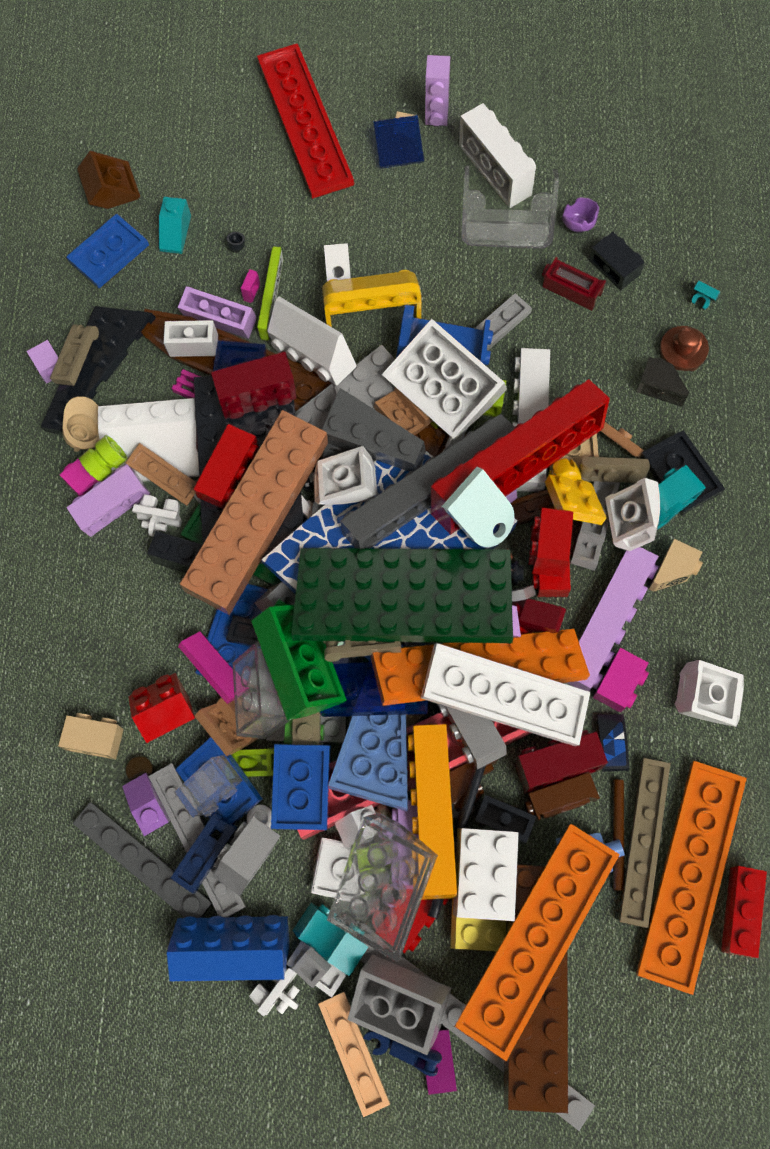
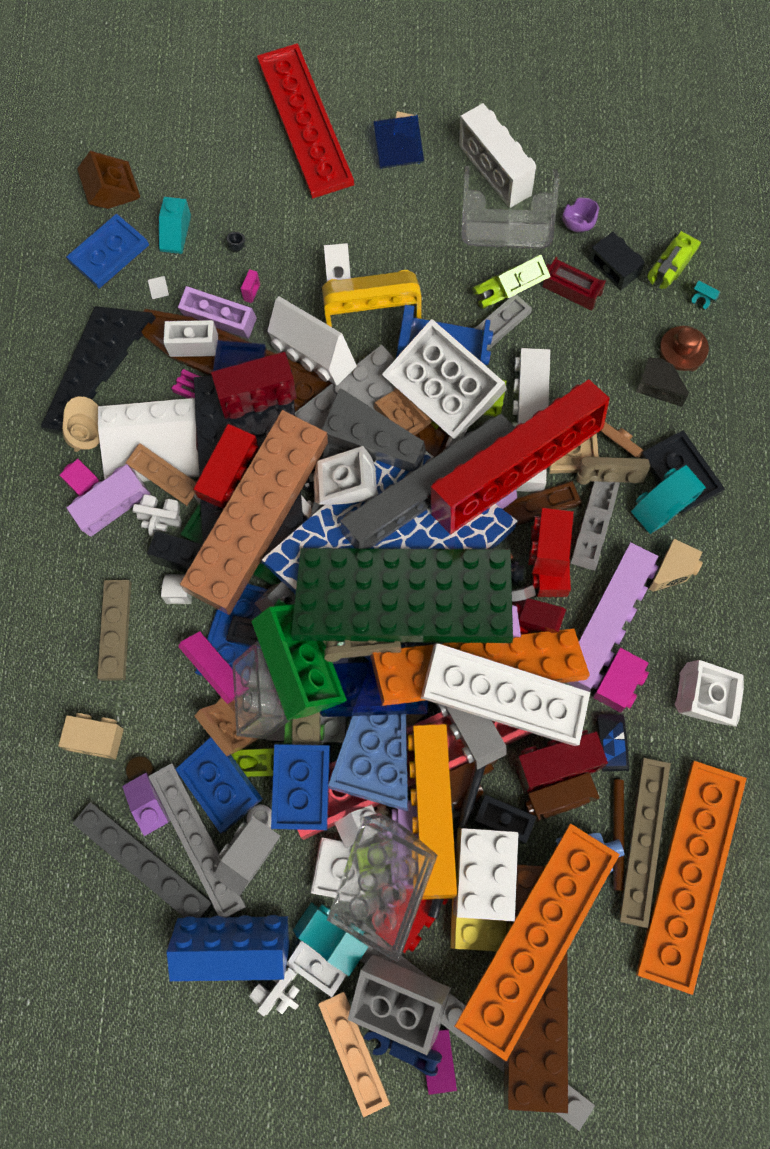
lavender brick [27,340,58,384] -> none
dark tan plate [50,324,99,386] -> none
lime wheel [79,435,128,482] -> none
red brick [128,673,195,743] -> none
dark blue plate [171,813,238,894] -> none
clear brick [175,755,243,818] -> none
lime tile [257,246,284,341] -> none
light grey plate [292,947,332,988] -> none
lavender brick [425,55,450,126] -> none
light aqua tile [442,467,514,547] -> none
yellow plate [545,458,607,525] -> none
white slope [605,478,660,551] -> none
red brick [721,866,767,958] -> none
none -> dark tan plate [97,580,131,681]
none -> white sticker [148,276,169,299]
none -> white brick [161,574,192,604]
none -> plate [472,255,551,309]
none -> lime plate [648,231,701,289]

